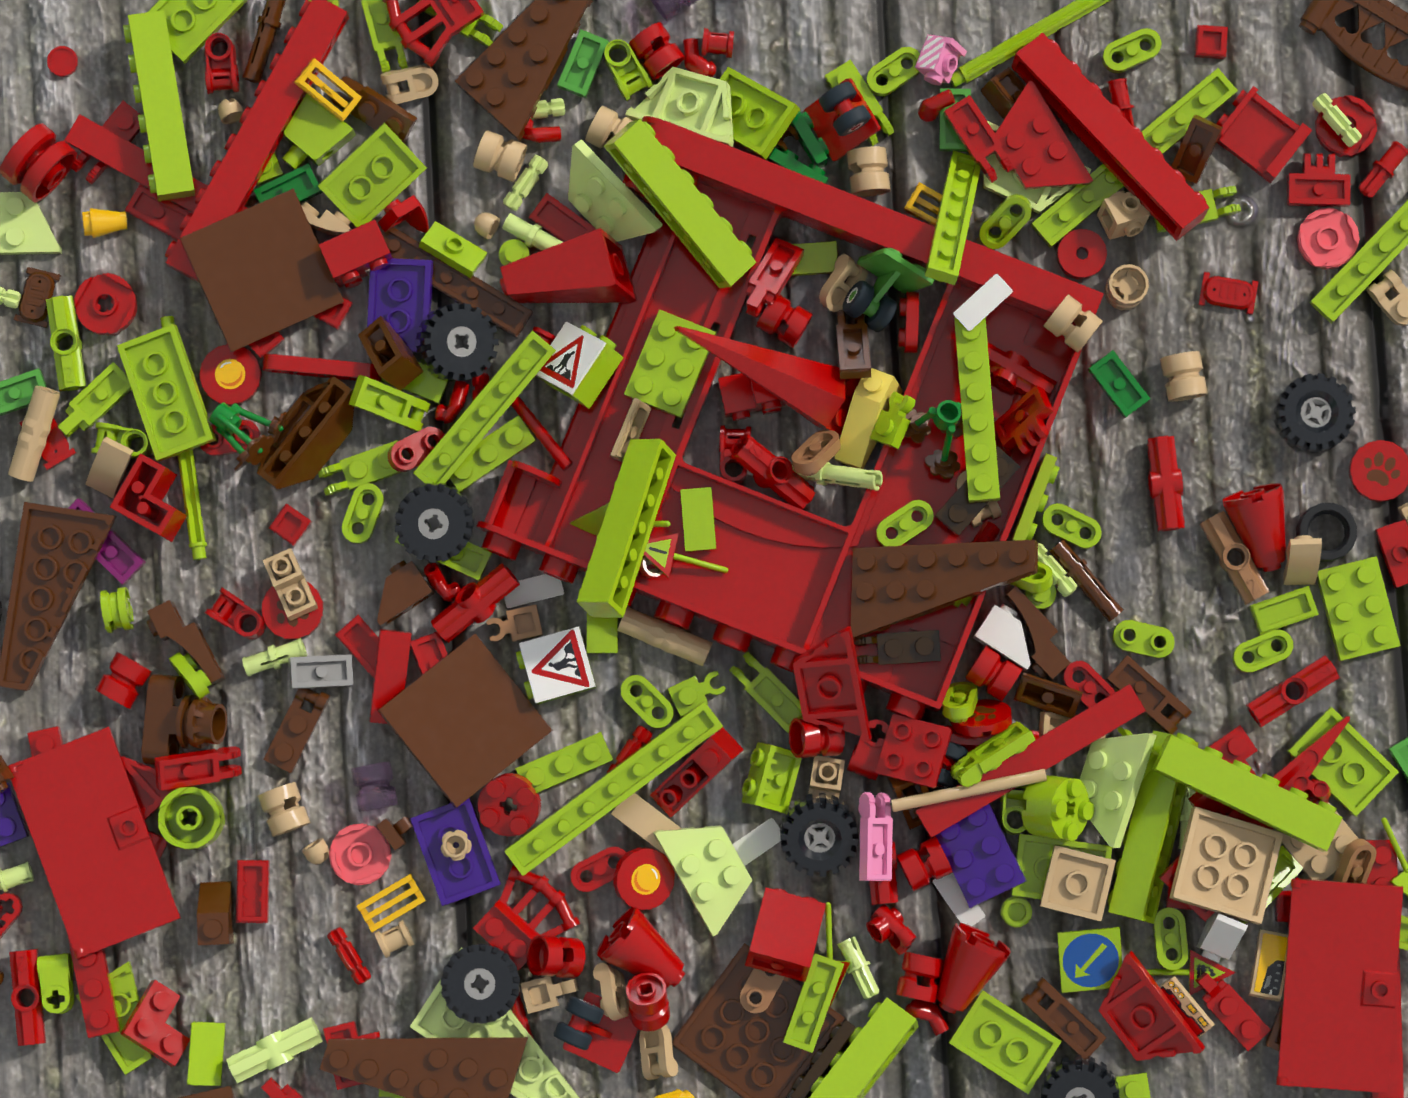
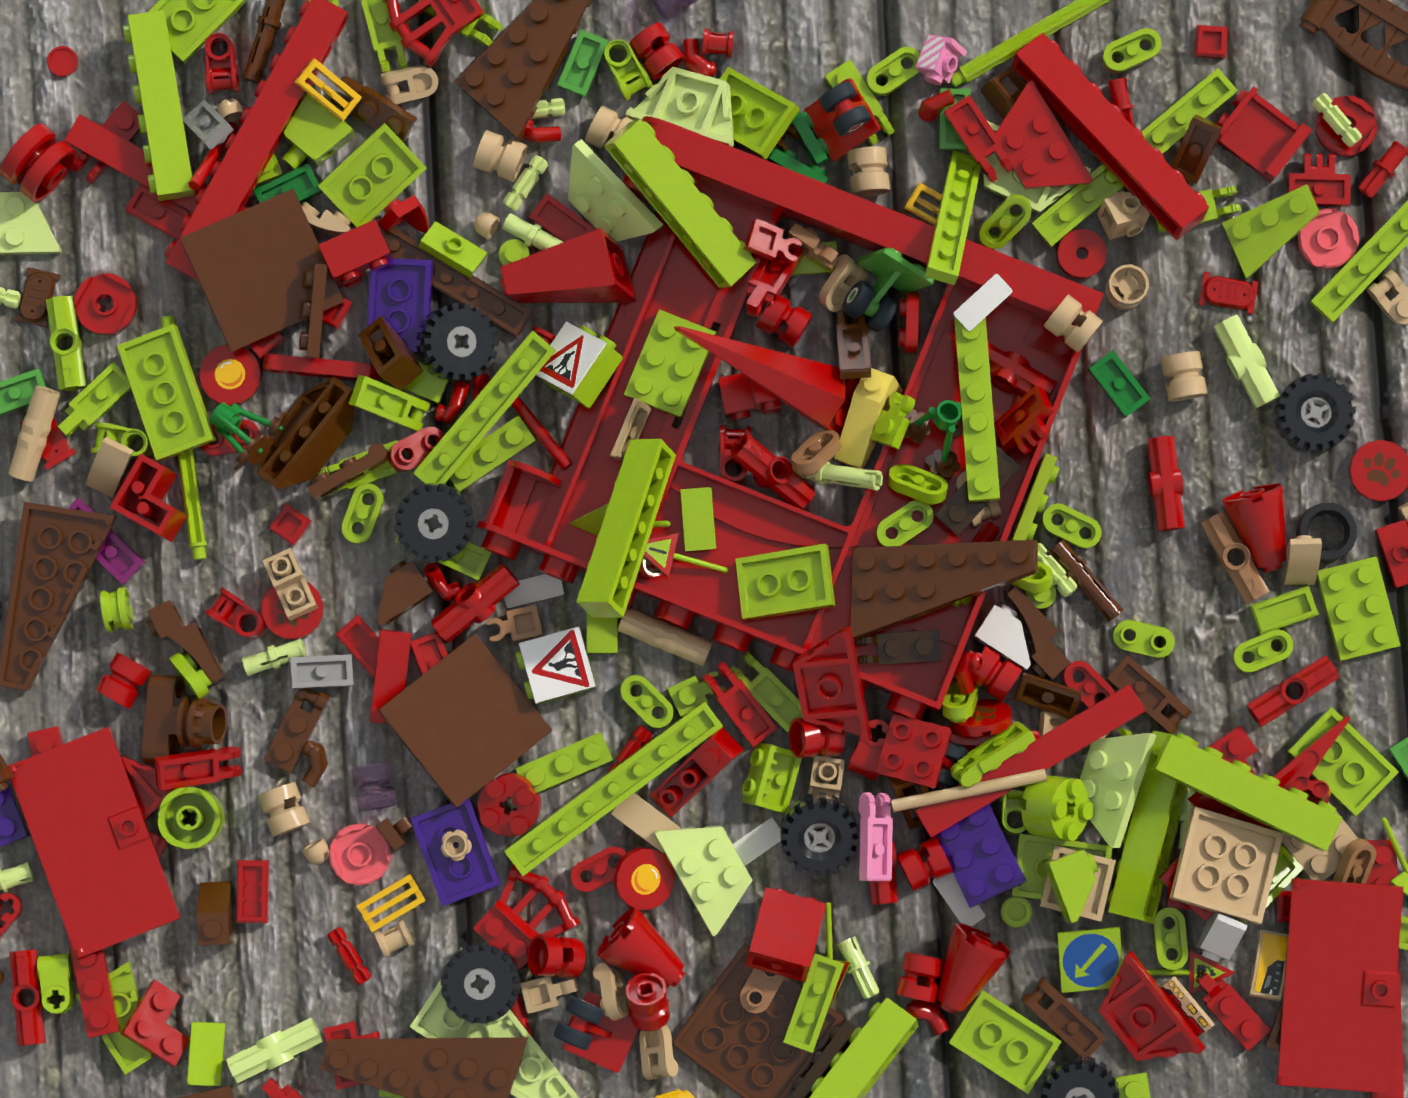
yellow cone [82,208,127,239] -> none
red plate [866,904,917,956] -> none
none -> light grey plate [183,99,234,150]
none -> red bar [188,122,238,191]
none -> reddish brown plate [299,263,327,358]
none -> reddish brown arm [302,740,328,788]
none -> reddish brown plate [307,443,389,501]
none -> red hinge [702,661,778,748]
none -> lime plate [735,544,835,621]
none -> plate [744,218,802,263]
none -> medium nougat plate [788,223,839,270]
none -> lime plate [888,464,948,505]
none -> red arm [954,651,983,695]
none -> lime slope [1043,850,1098,923]
none -> yellowish green piece [1213,315,1280,409]
none -> lime wing [1222,184,1320,279]

